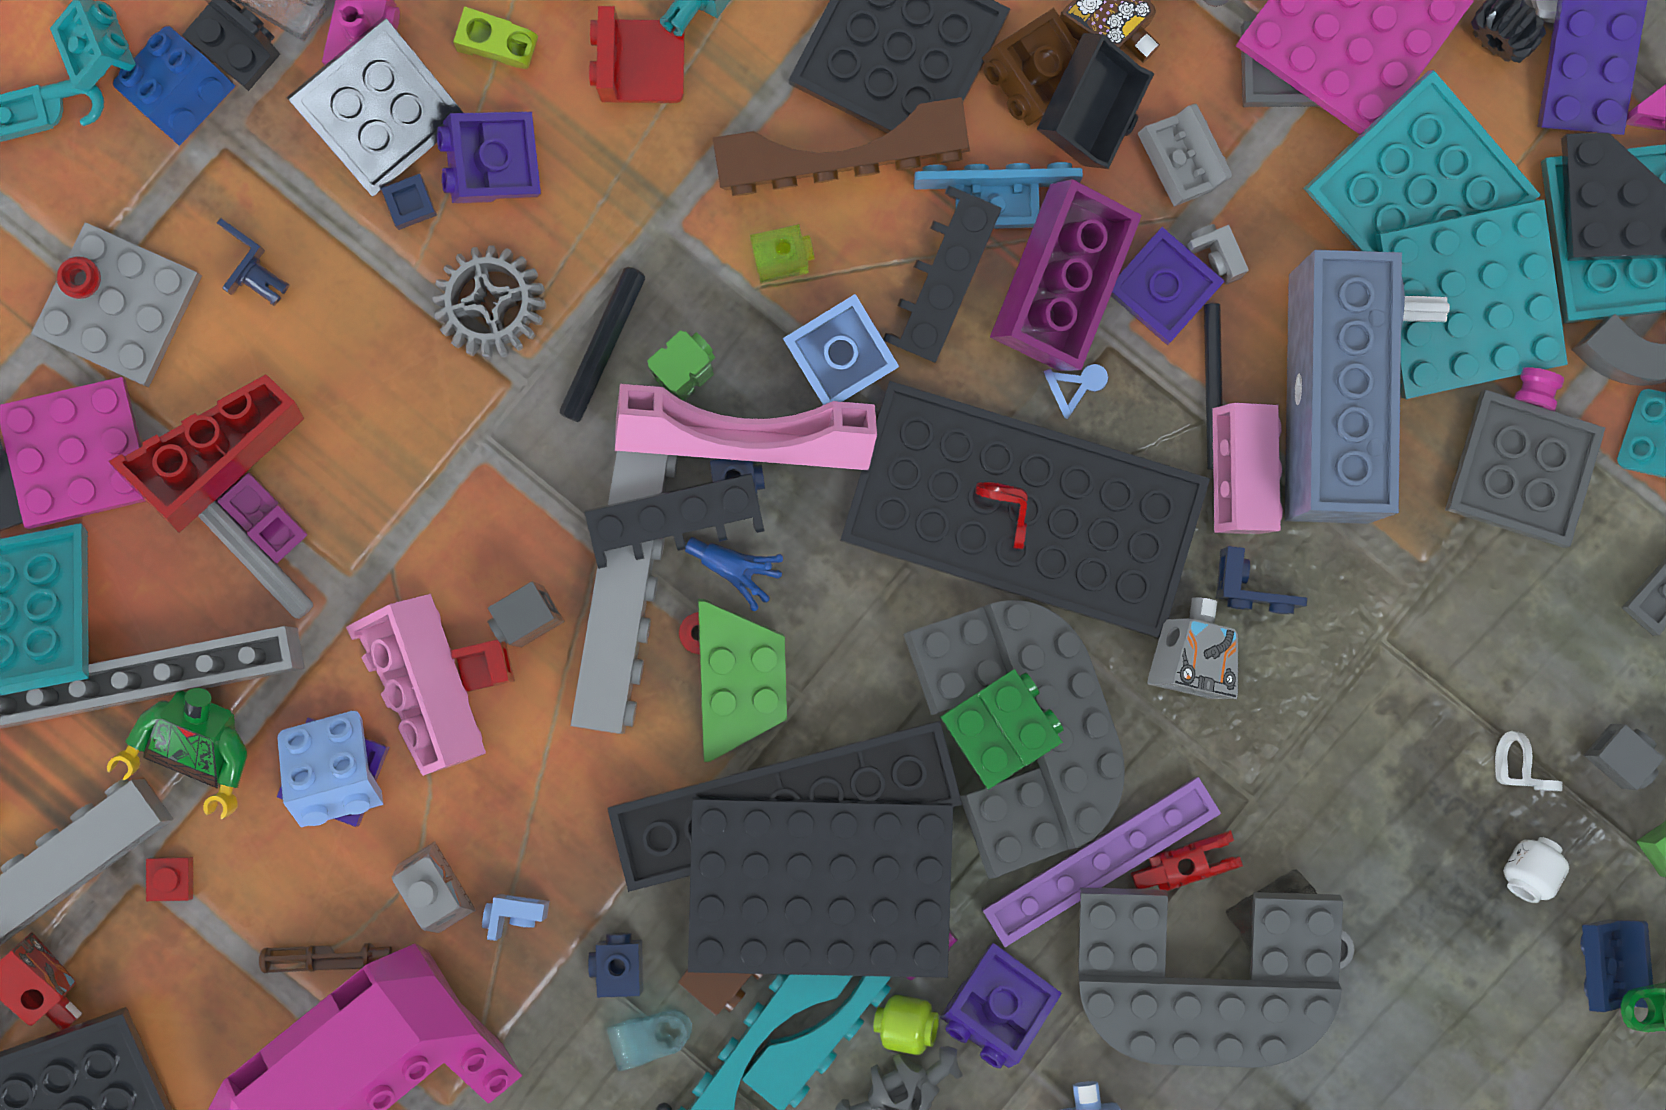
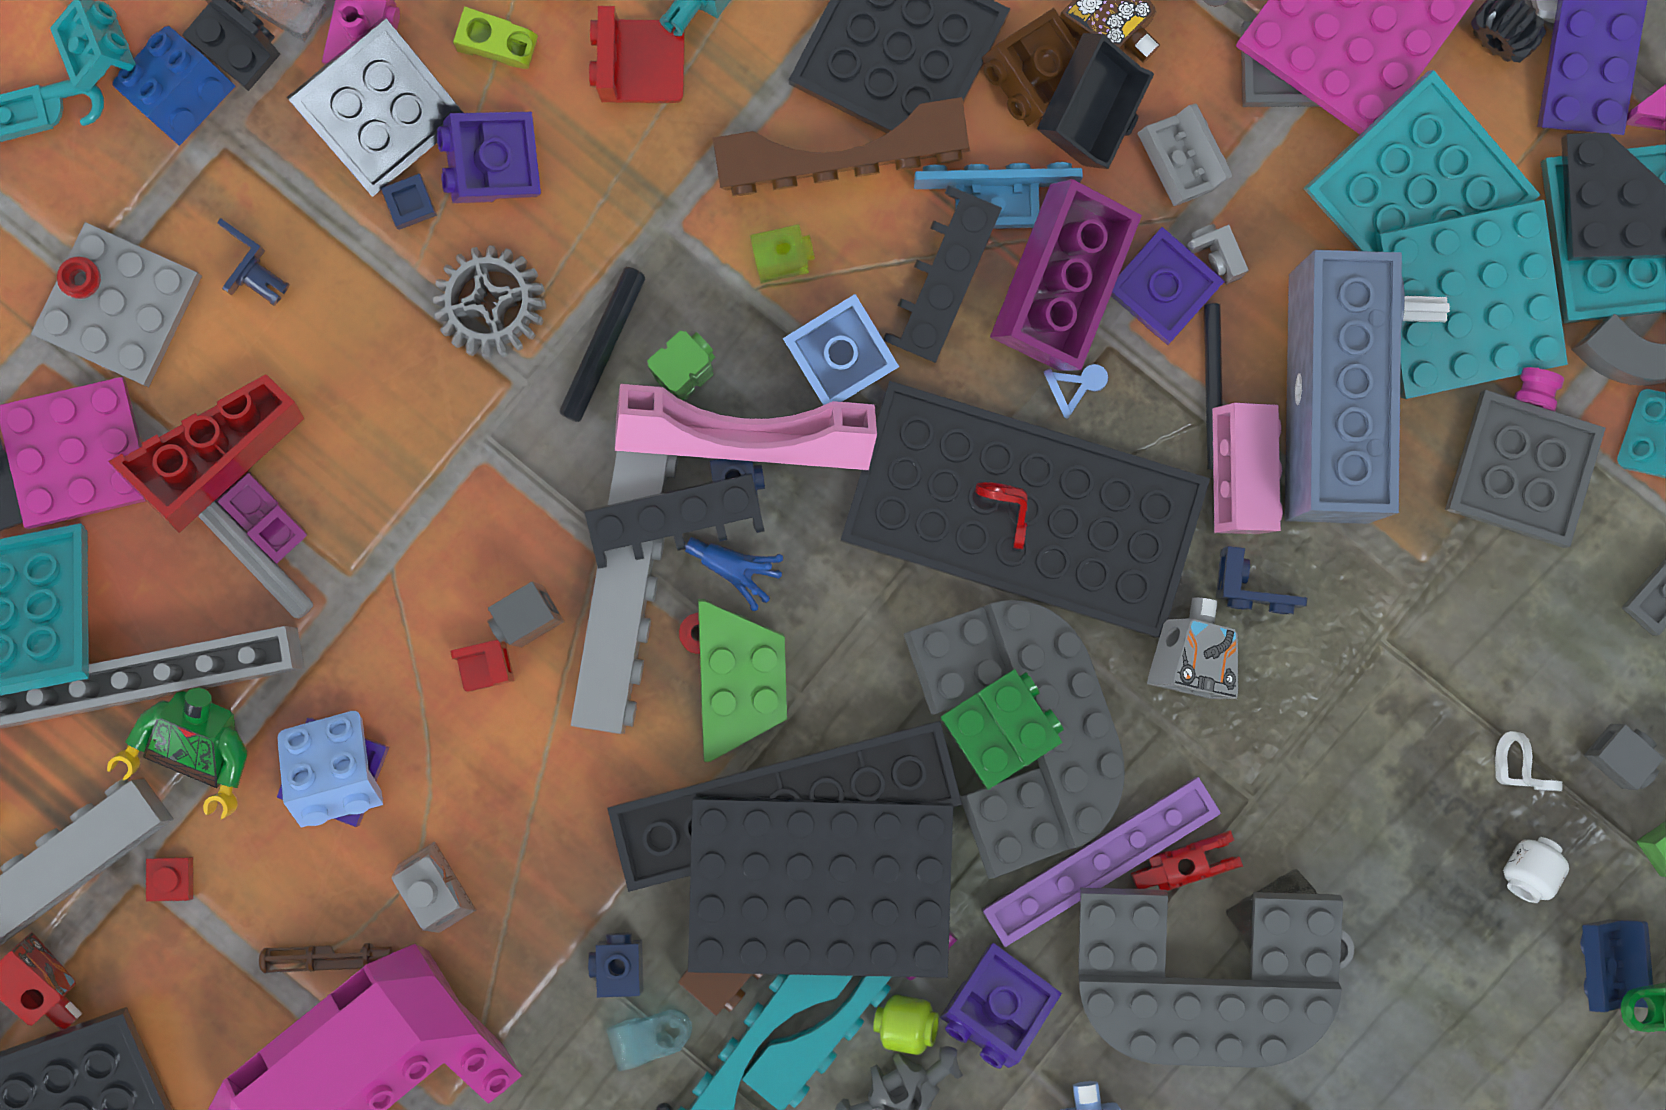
bright pink wedge [346,594,486,776] -> none
light blue bracket [482,894,550,941] -> none

